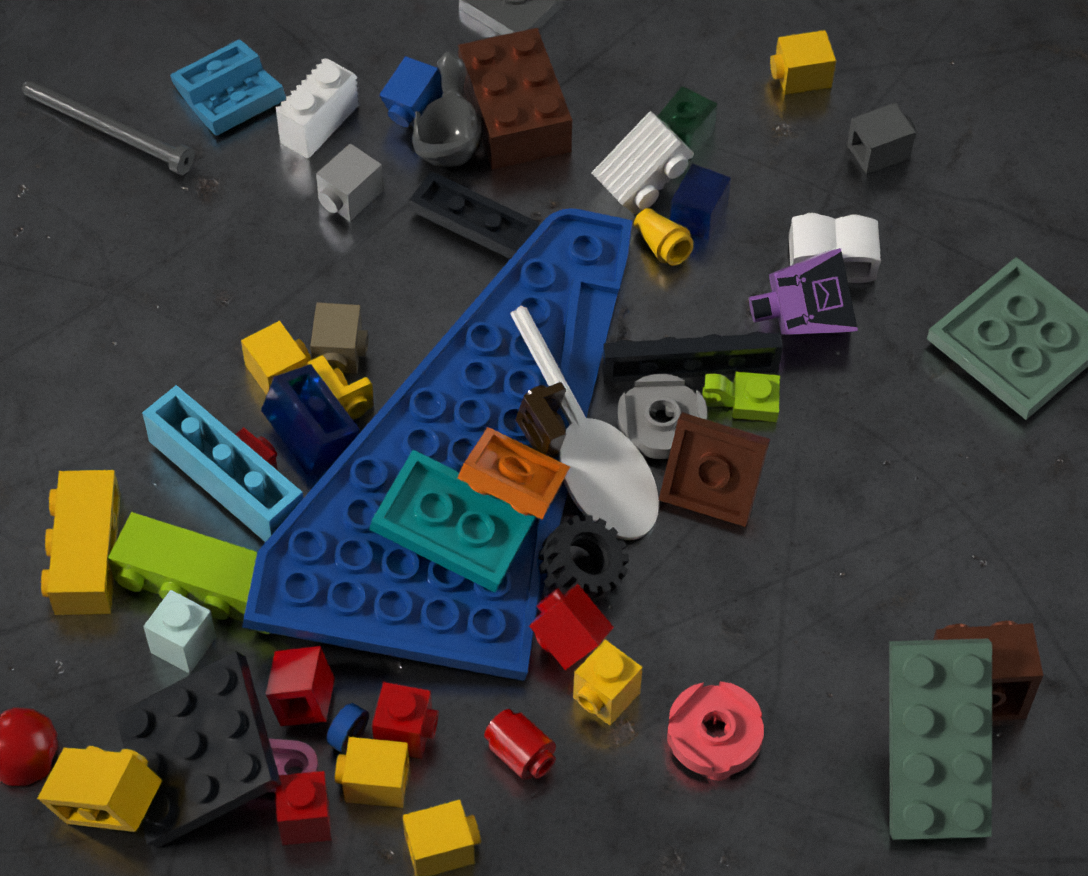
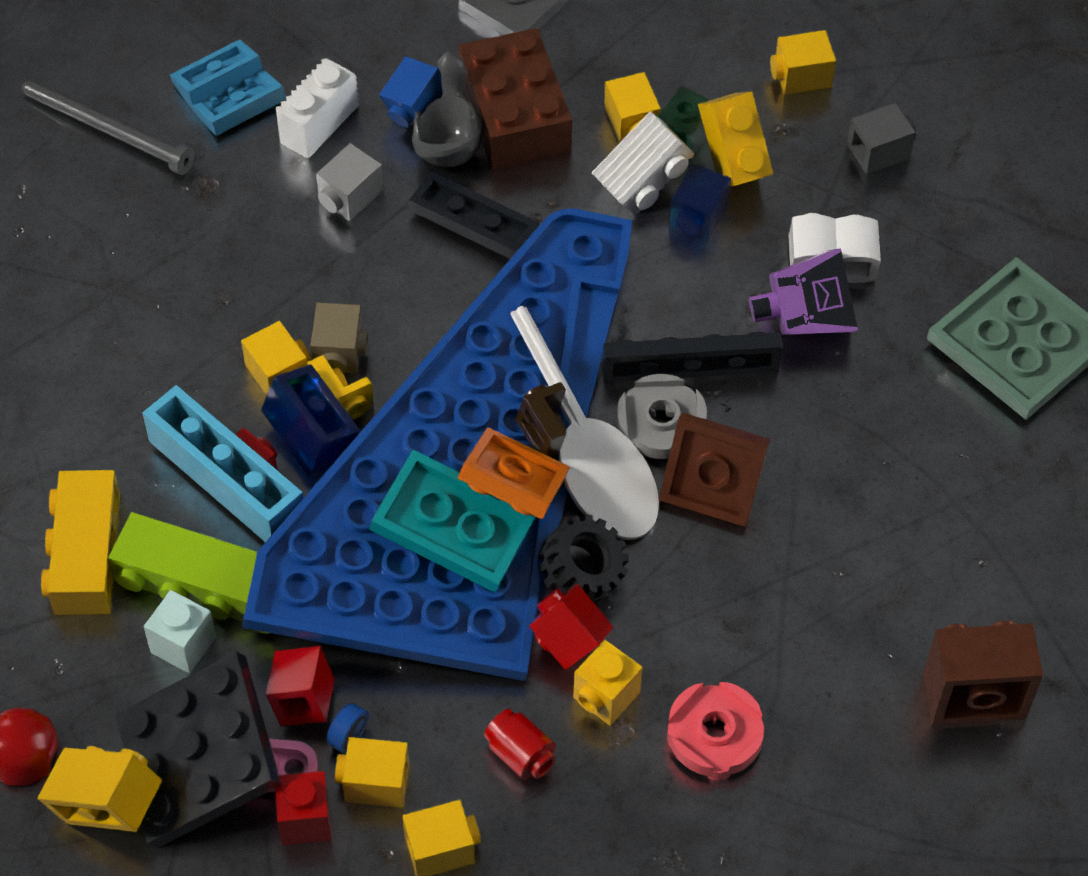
red brick [372,682,439,759] -> none
yellow cone [634,208,694,266] -> none
lime plate [702,372,780,422] -> none
sand green plate [889,639,992,840] -> none
none -> yellow brick [604,72,661,143]
none -> yellow brick [698,92,774,186]

